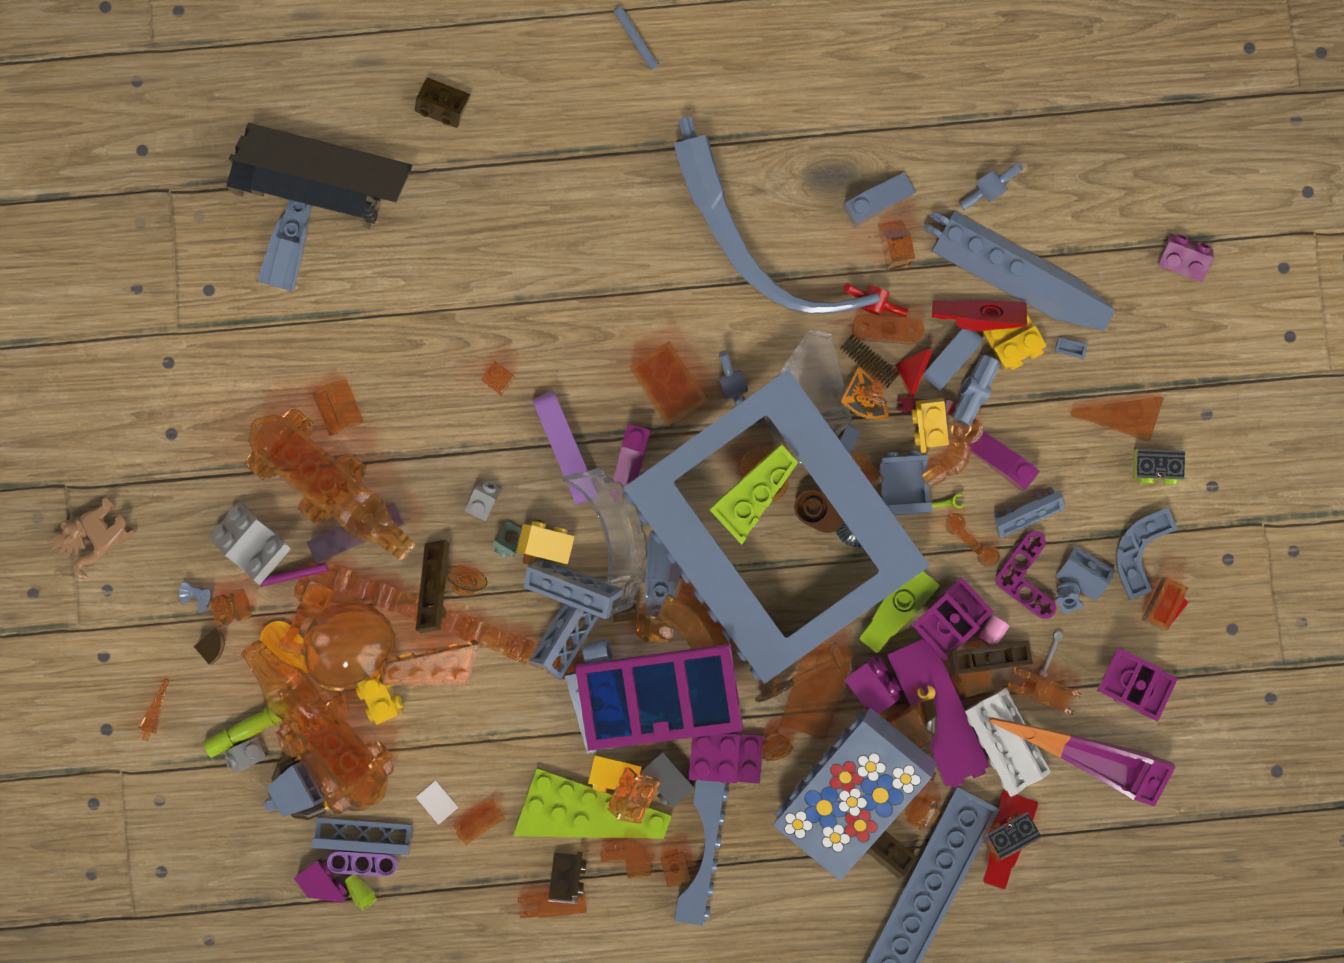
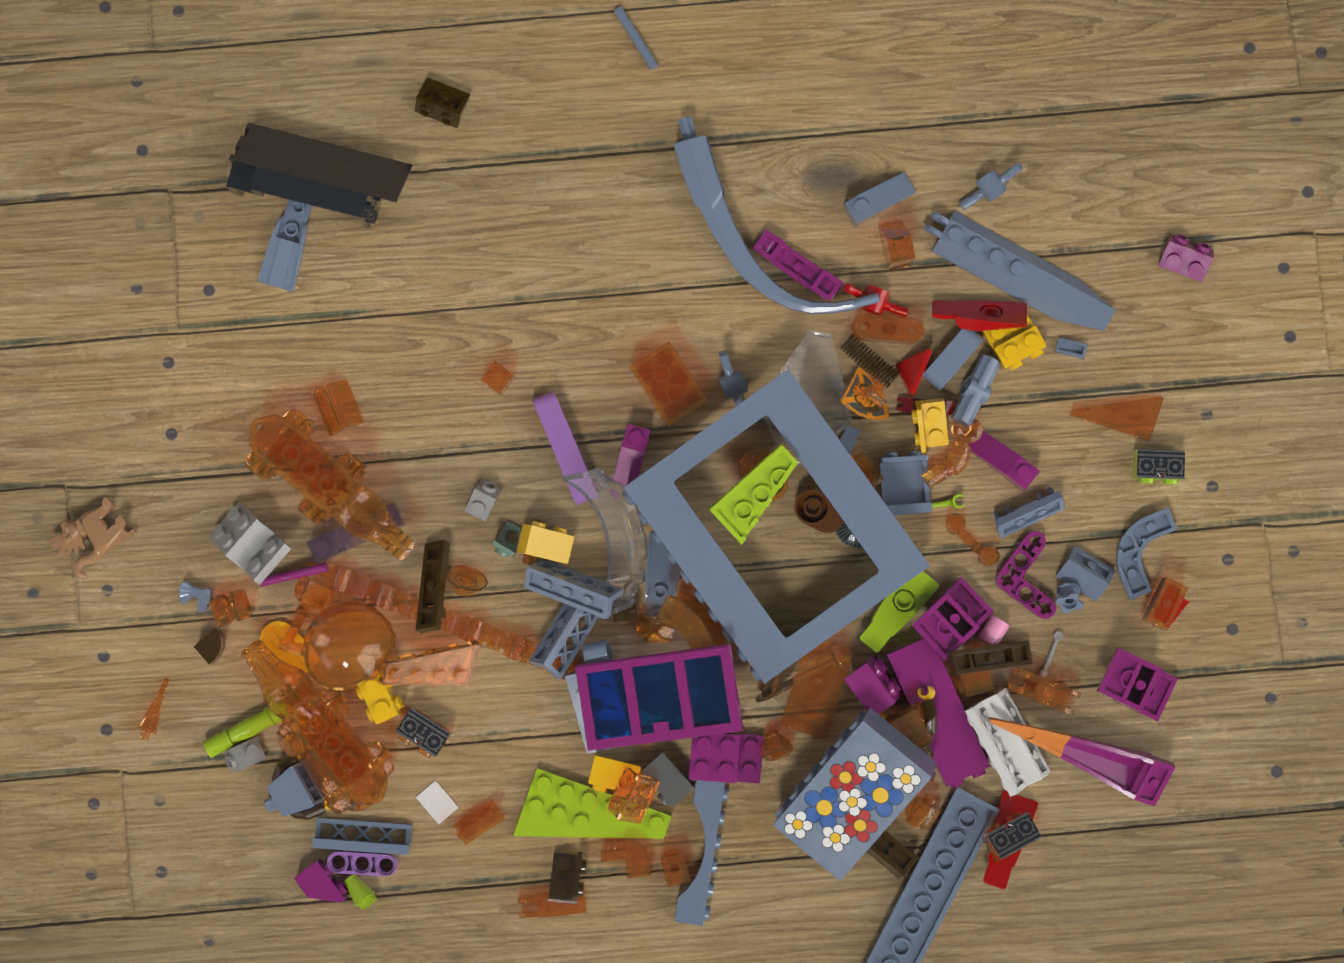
none -> brick [395,707,453,758]
none -> magenta slope [753,229,843,302]

